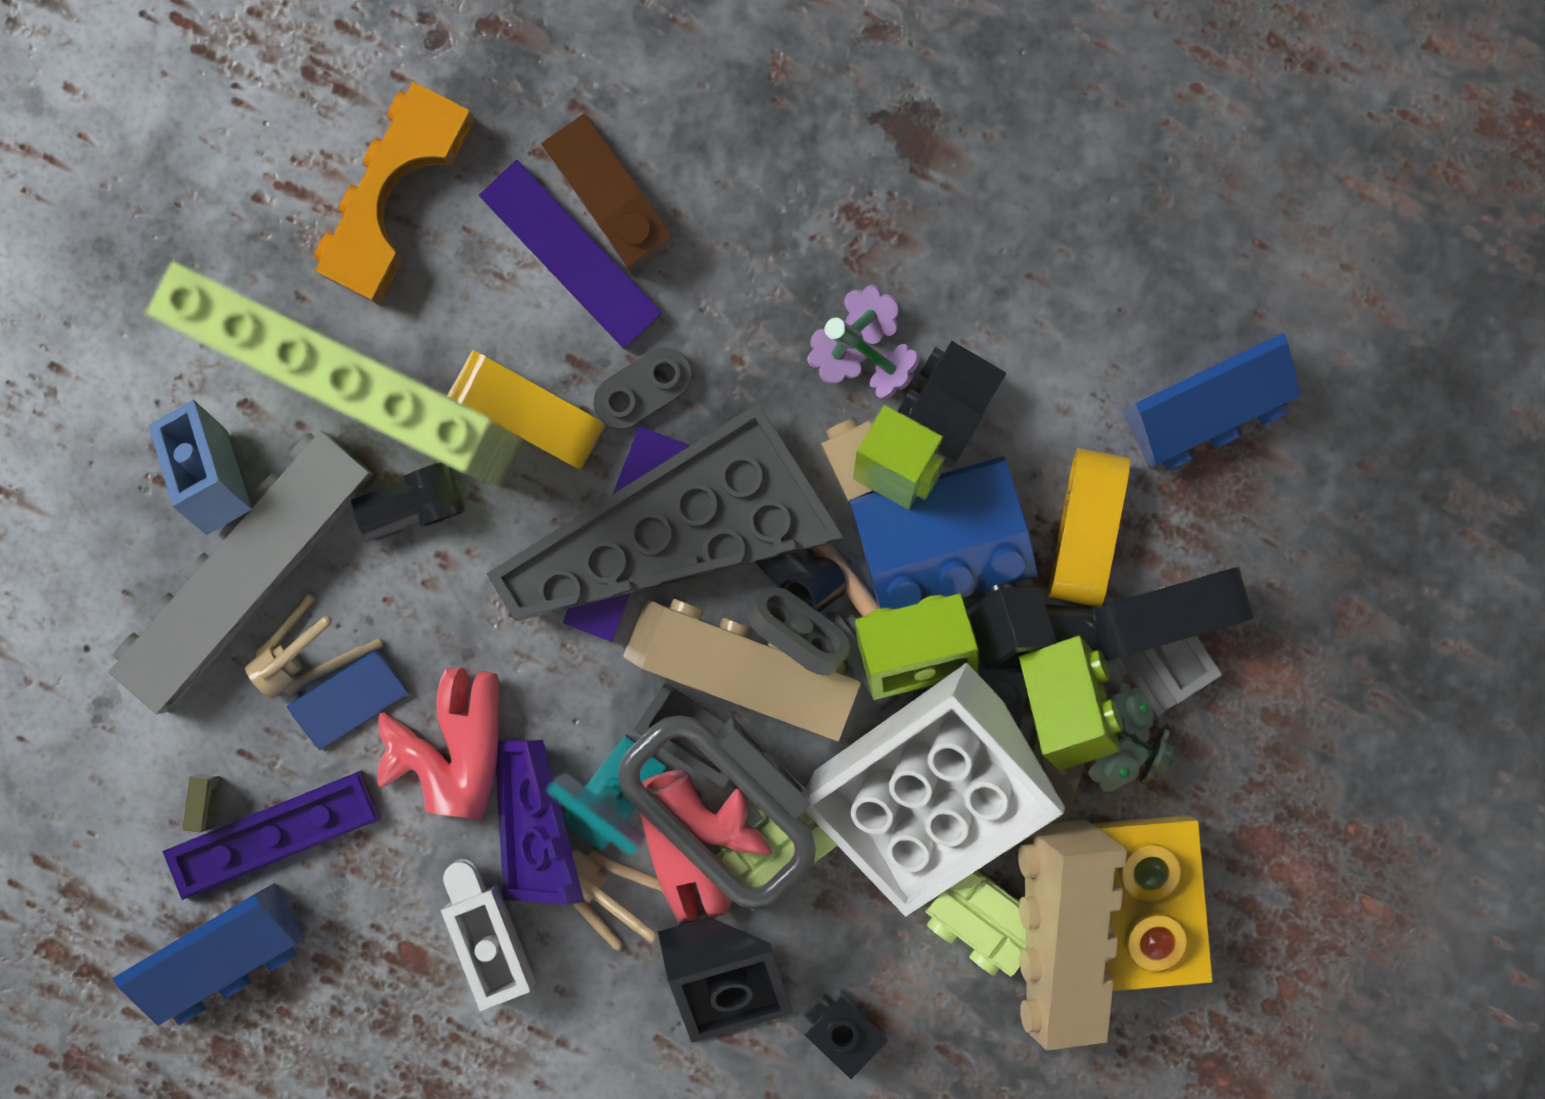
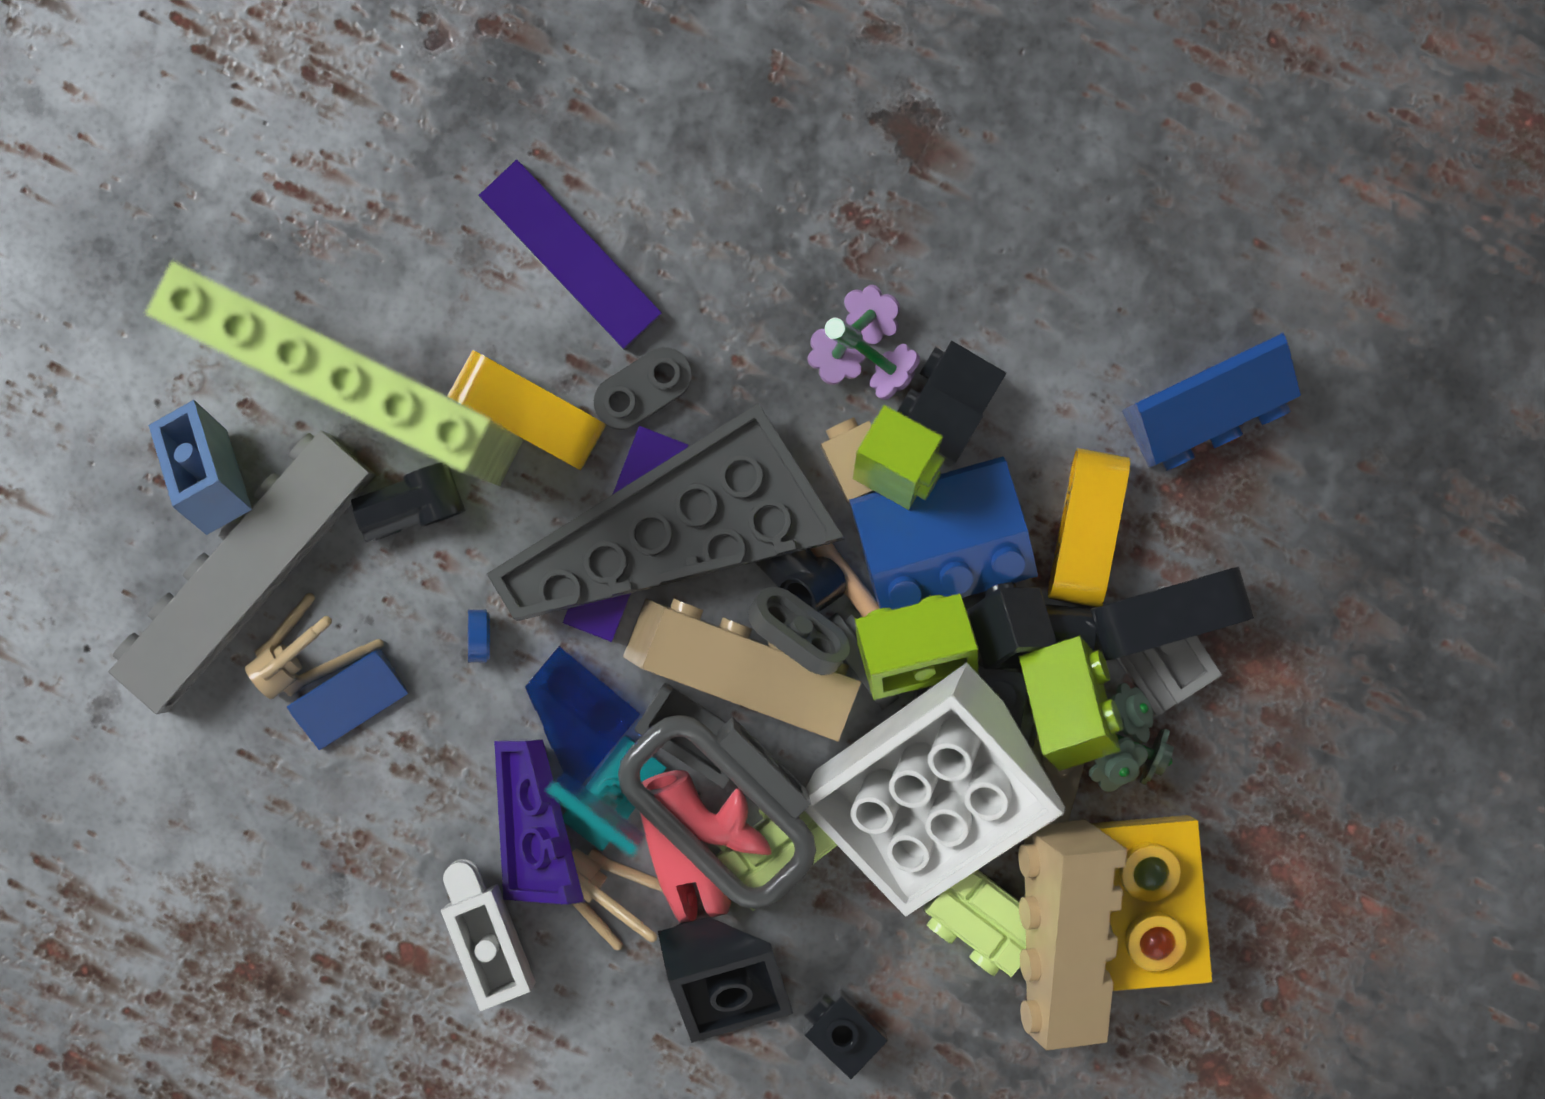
blue slope [112,883,306,1026] -> none
dark purple tile [162,770,381,900] -> none
olive tile [183,774,221,833] -> none
light orange arch [314,81,476,305] -> none
coral piece [377,668,500,820] -> none
reddish brown slope [541,114,674,274] -> none
none -> blue tile [468,609,490,663]
none -> clear blue wing [525,646,641,785]

